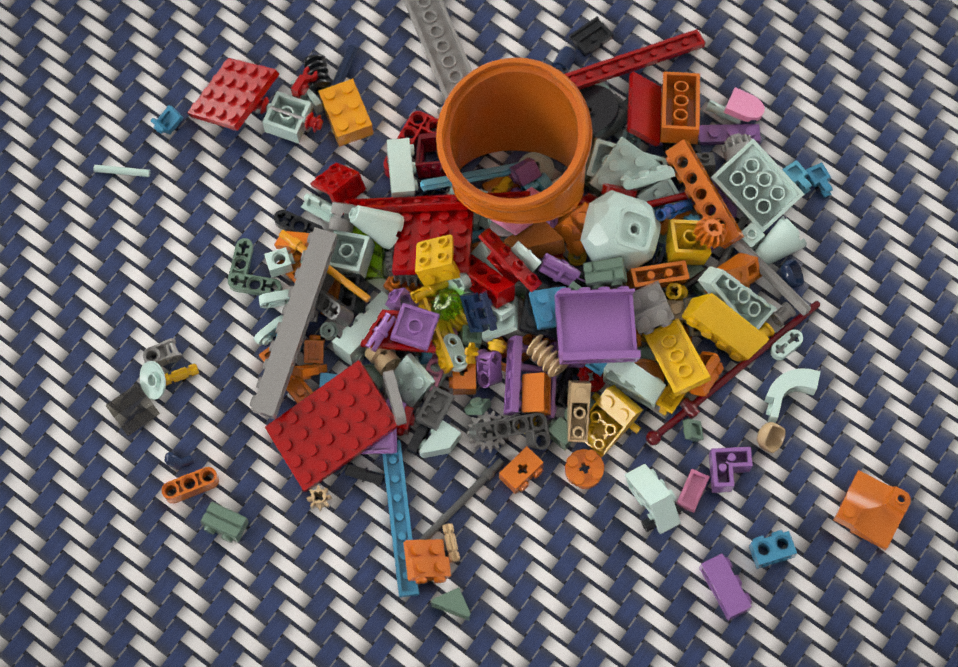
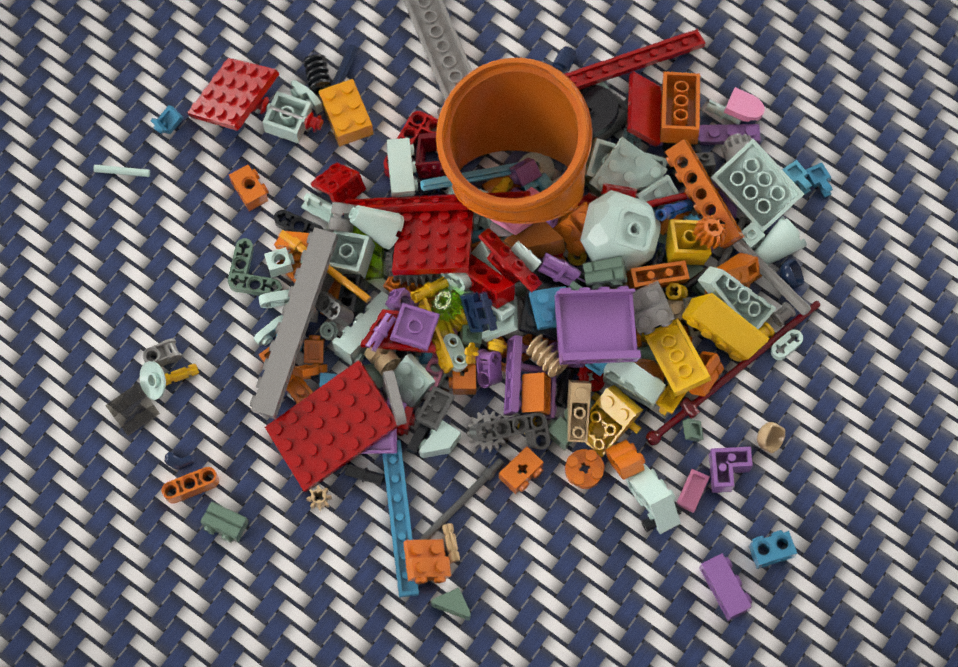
red plate [291,67,318,99] -> none
yellow bracket [415,235,460,286] -> none
sand green plate [464,397,491,415] -> none
black plate [569,16,614,57] -> none
light aqua plate [620,165,675,190] -> none
light aqua arch [764,368,821,423] -> none
orange slope [833,470,911,550] -> none
none -> orange brick [229,165,269,211]
none -> orange brick [605,440,645,480]

